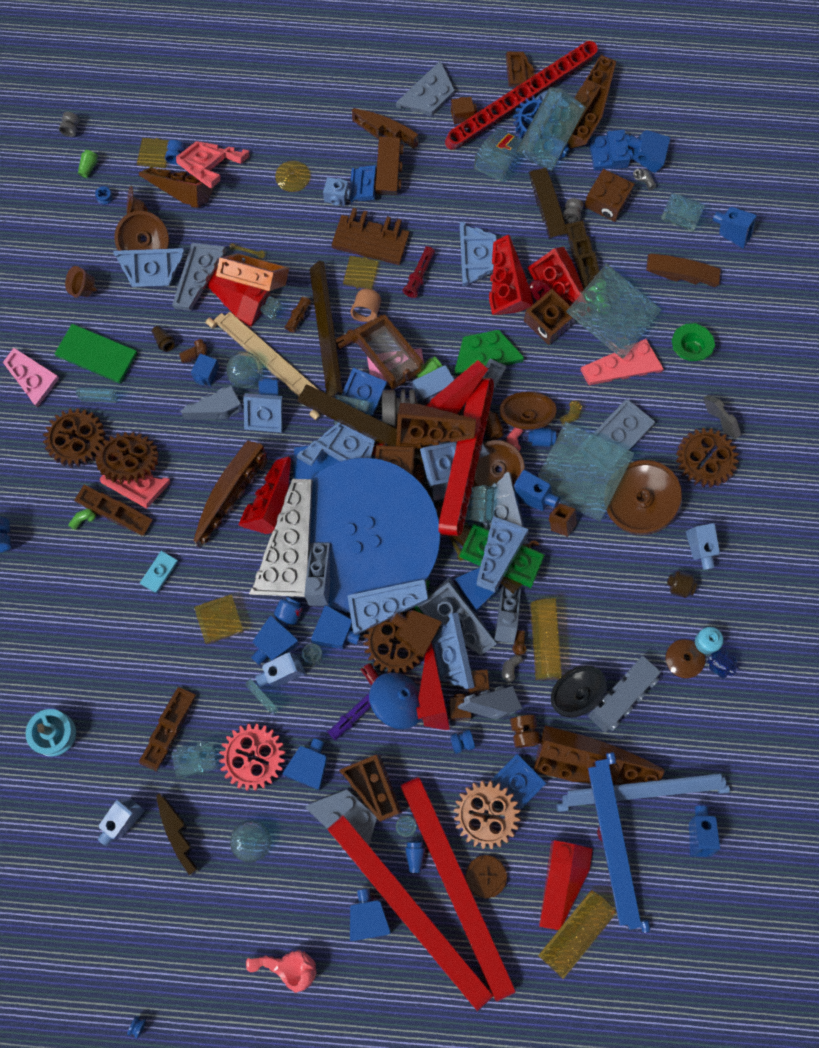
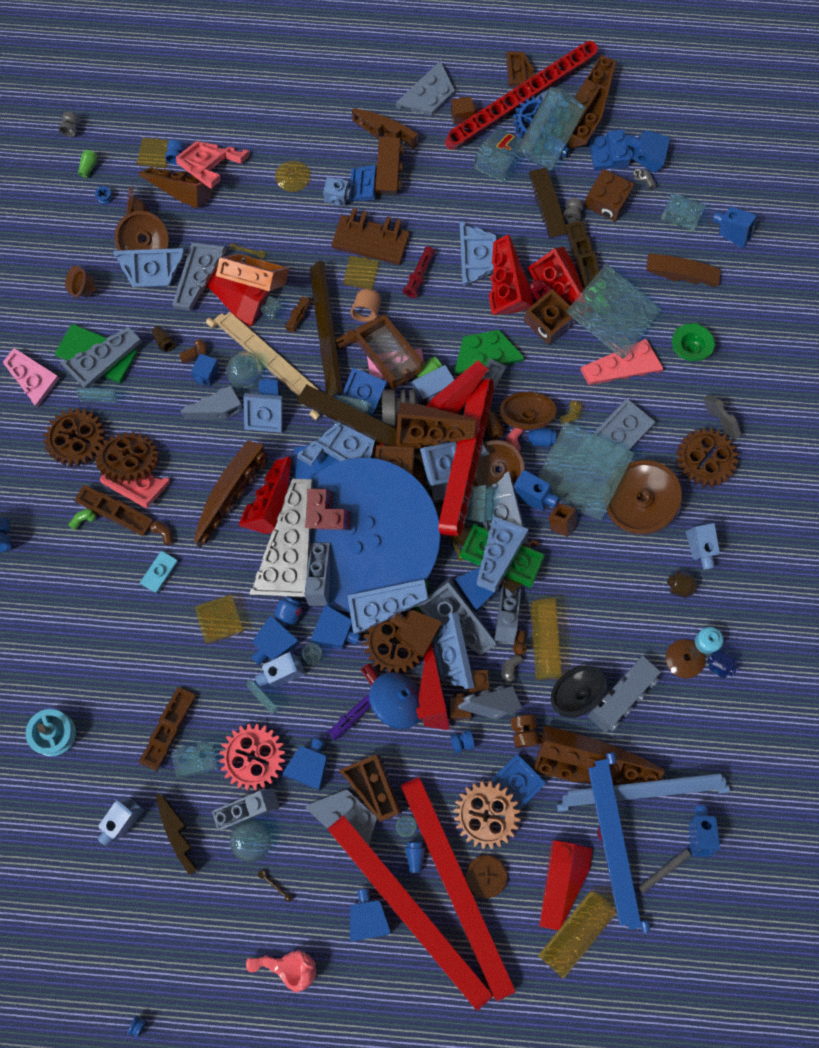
none -> sand blue wing [60,327,141,390]
none -> reddish brown arm [150,521,173,546]
none -> sand blue slope [212,789,280,831]
none -> dark brown hinge [258,870,293,902]
none -> dark red brick [305,489,351,531]
none -> flat silver bar [638,849,691,894]

